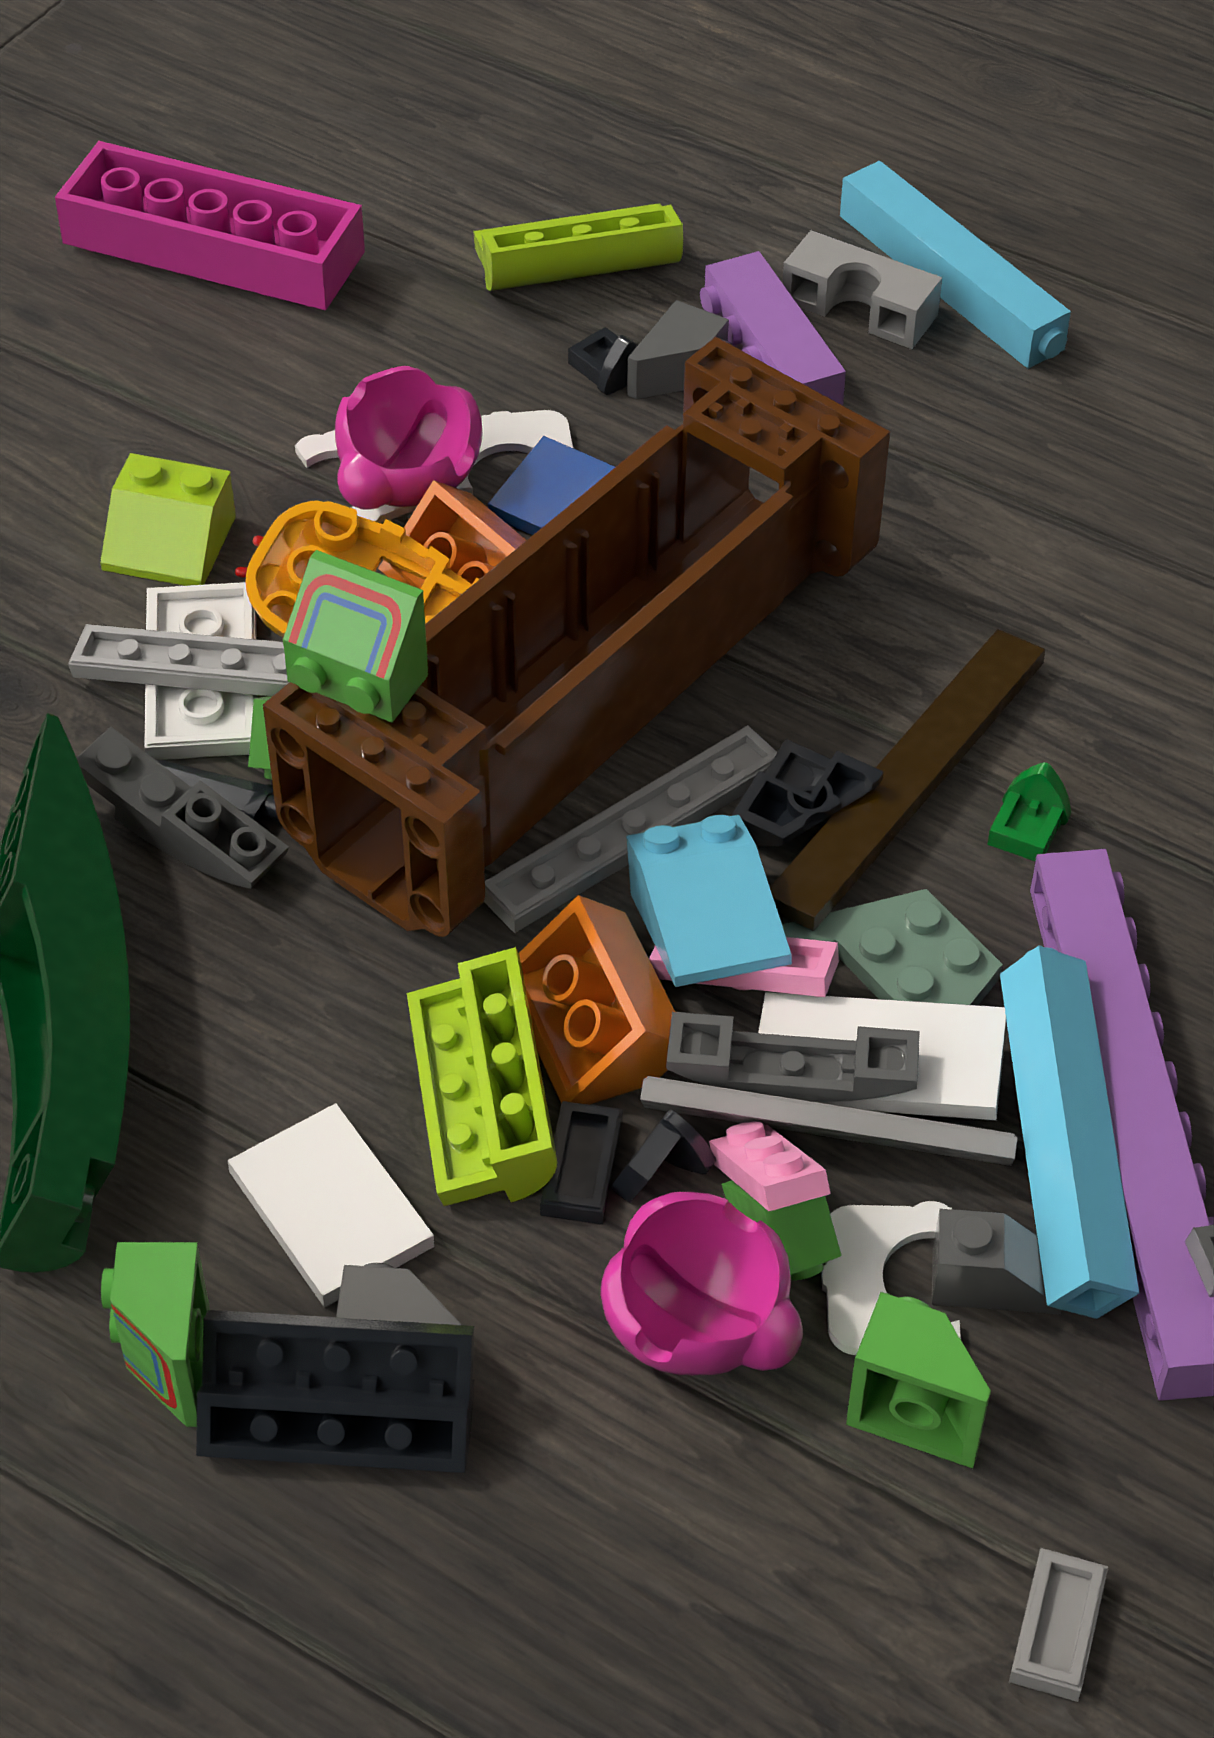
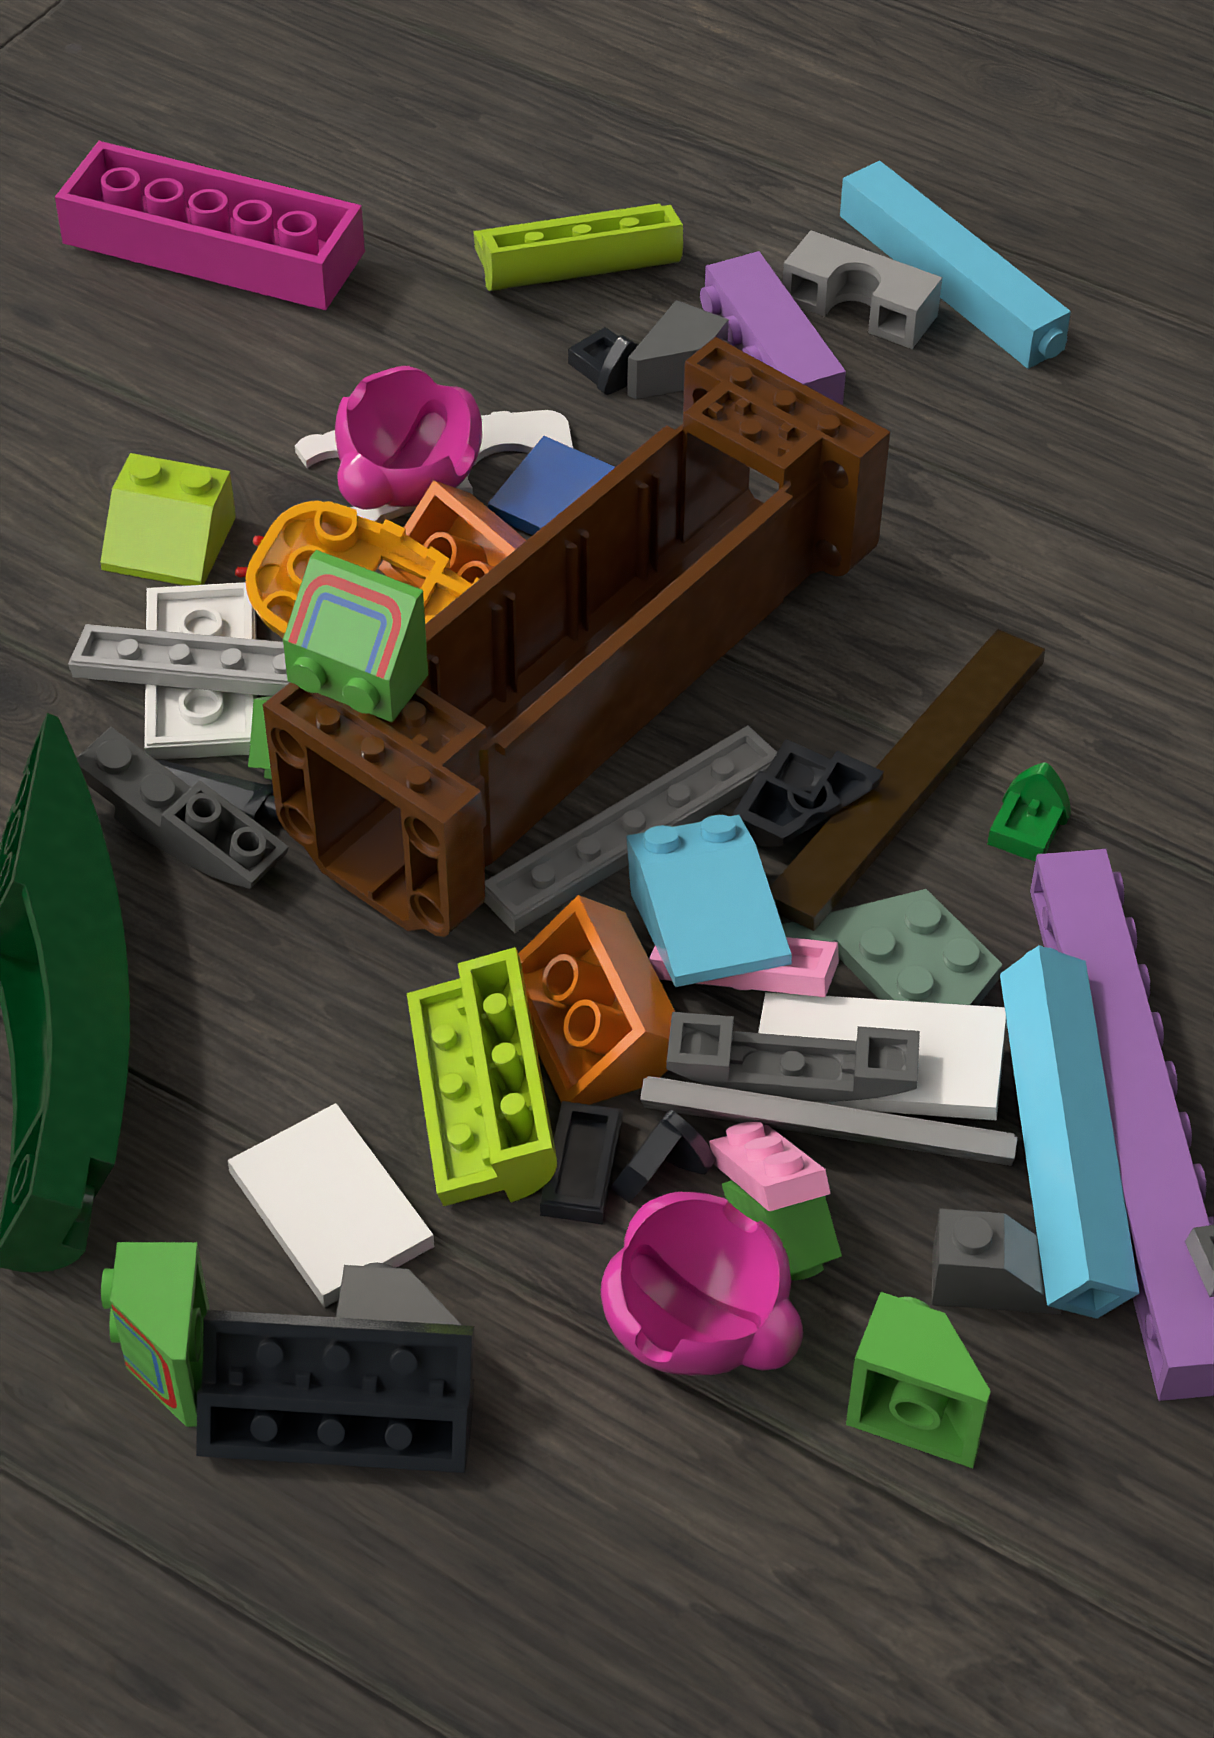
white piece [821,1201,961,1355] -> none
light grey tile [1009,1548,1108,1702] -> none

